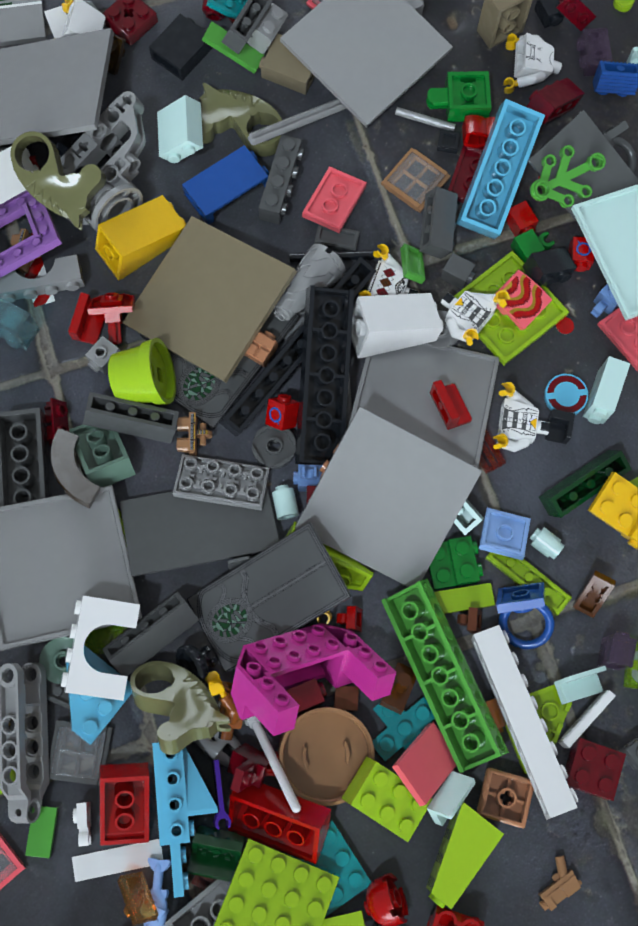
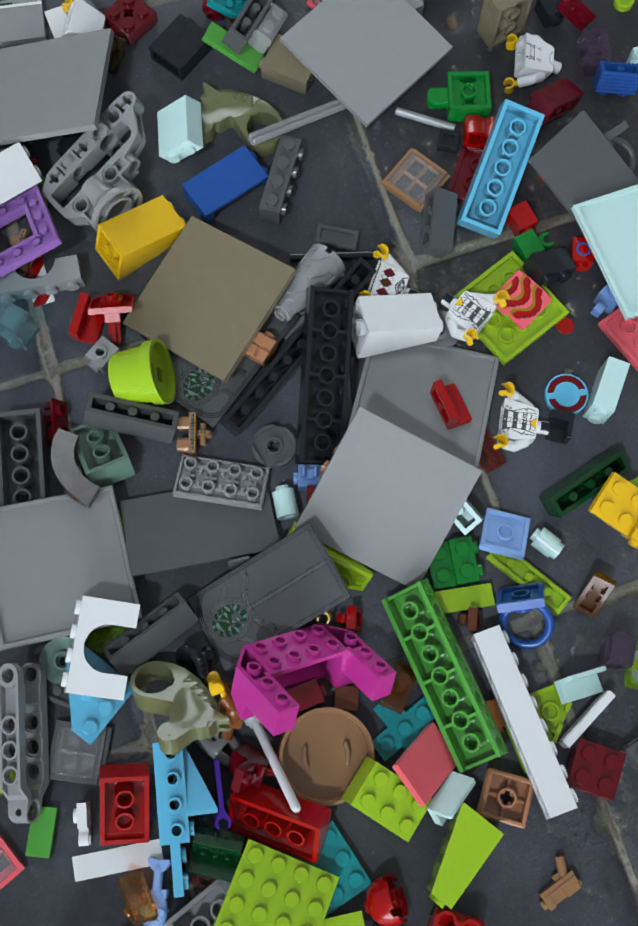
olive animal [10,131,106,230] -> none
red brick [265,394,300,431] -> none
coral tile [302,166,367,234] -> none
bright green tile [400,243,426,284] -> none
dark grey brick [440,253,476,289] -> none
bright green plant [530,145,606,208] -> none

